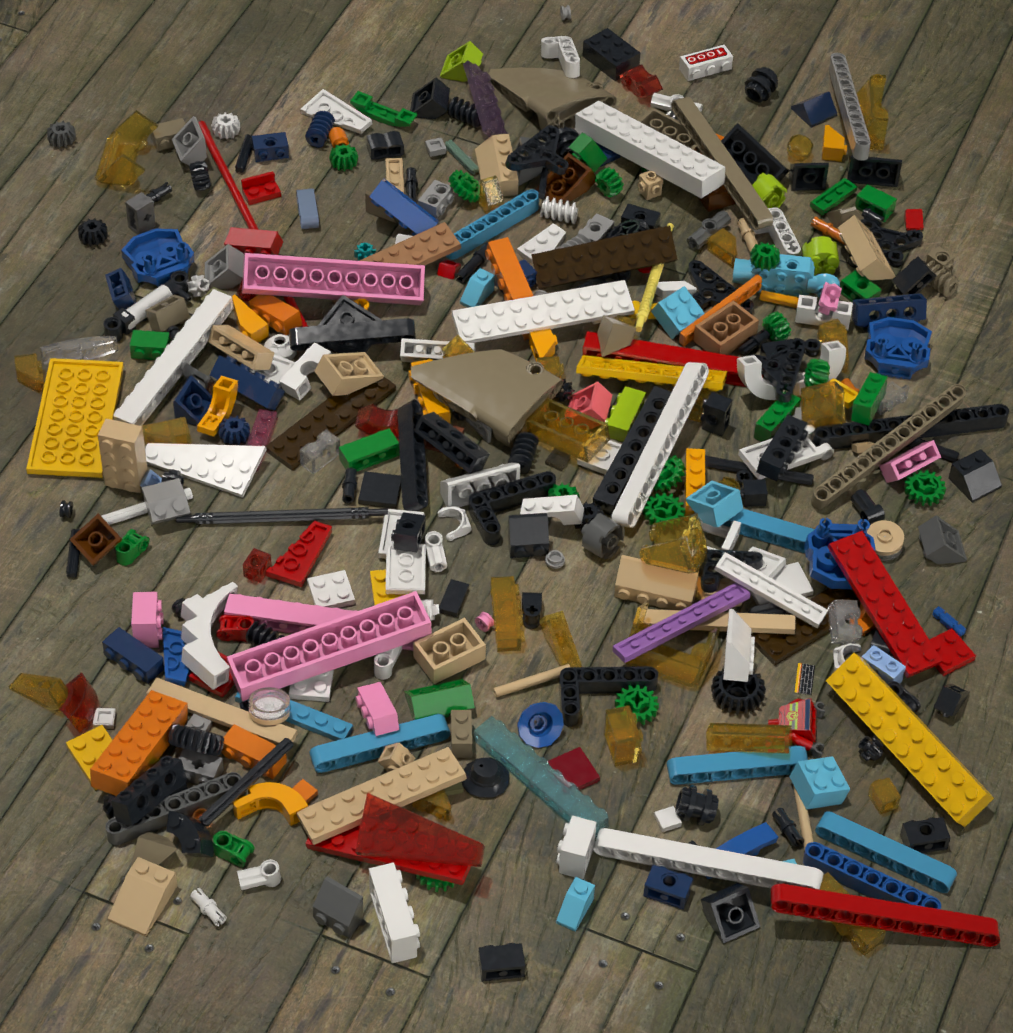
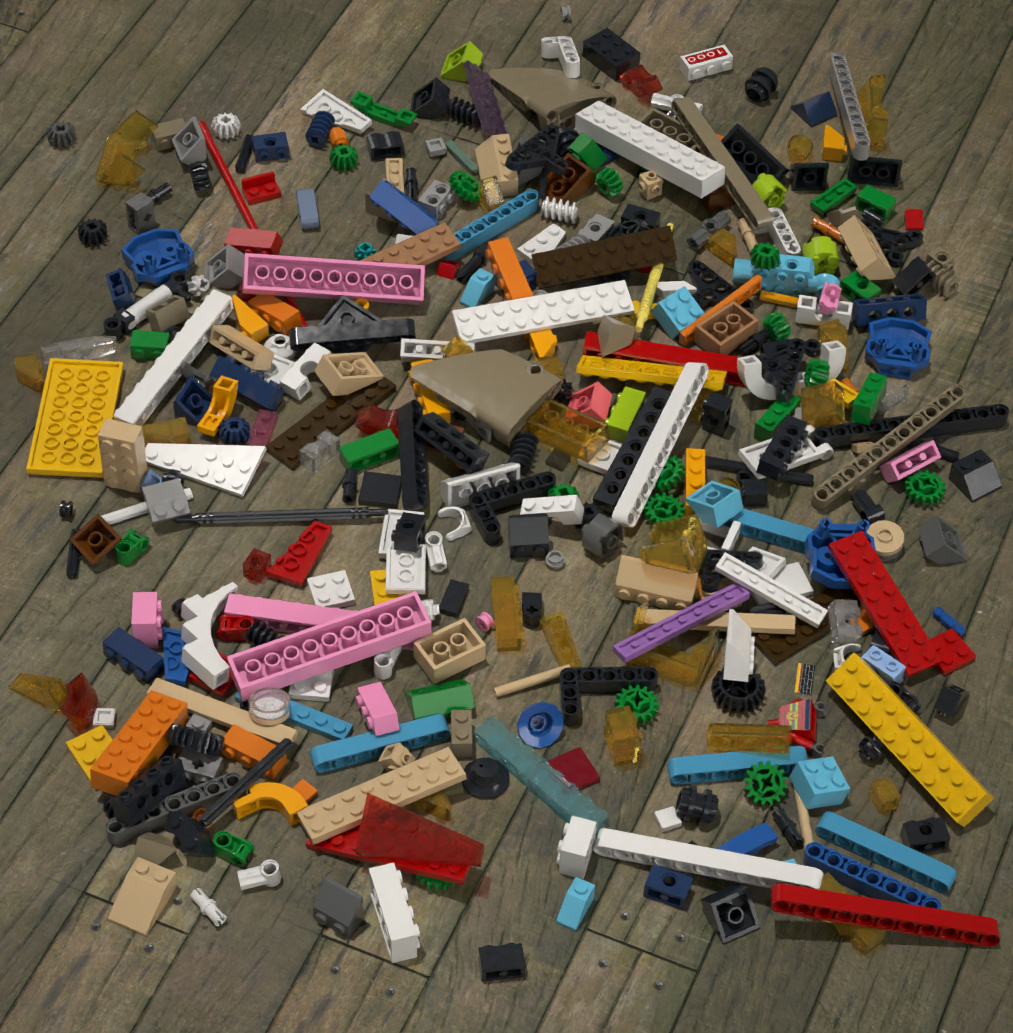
none -> green gear [742,761,788,806]

